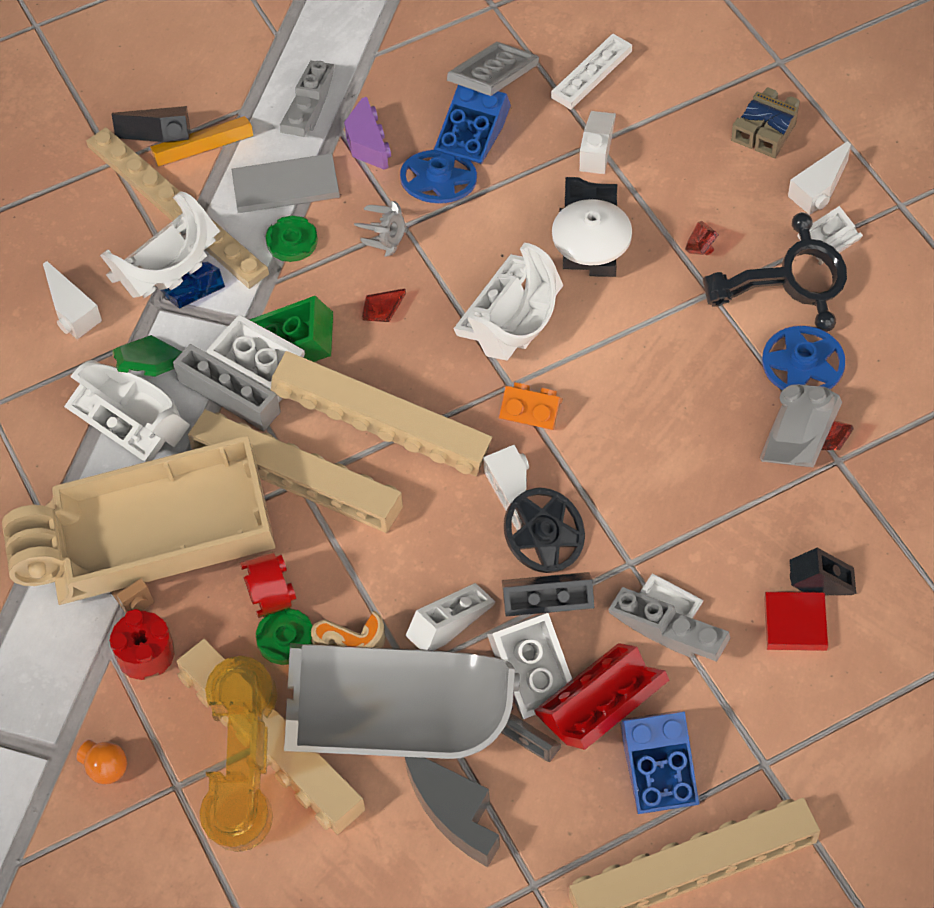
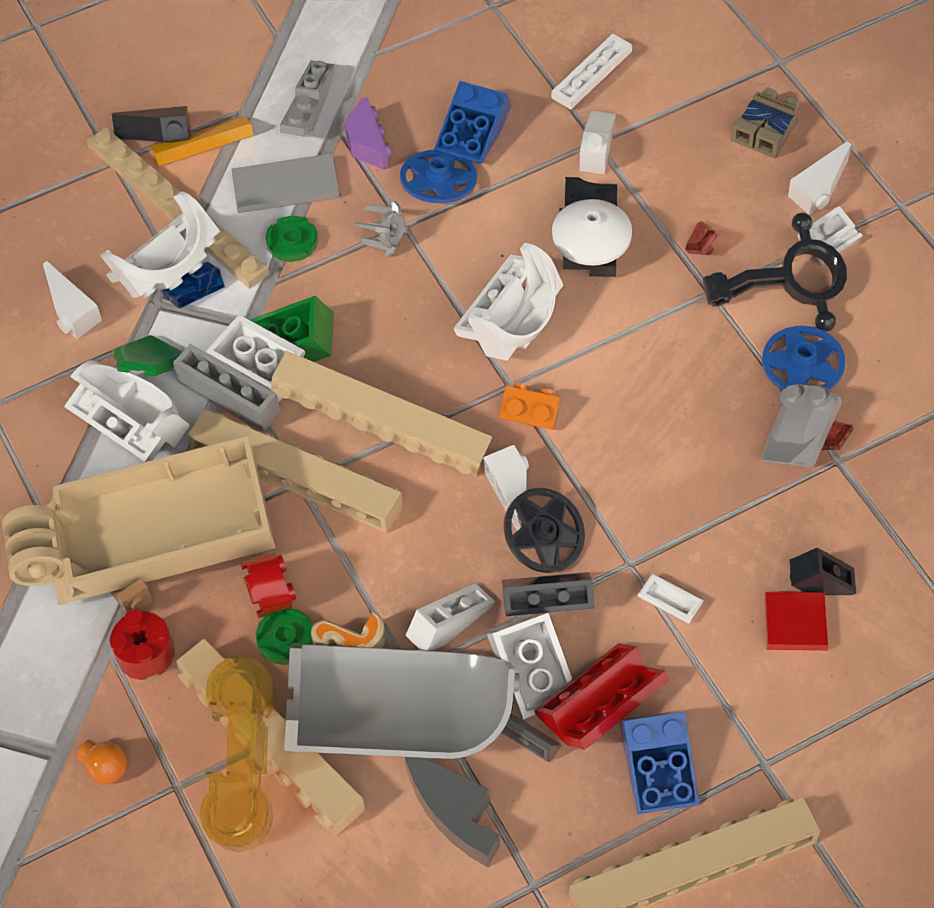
clear red piece [362,288,406,322] -> none
light grey tile [447,42,539,96] -> none
light grey slope [608,587,730,662] -> none

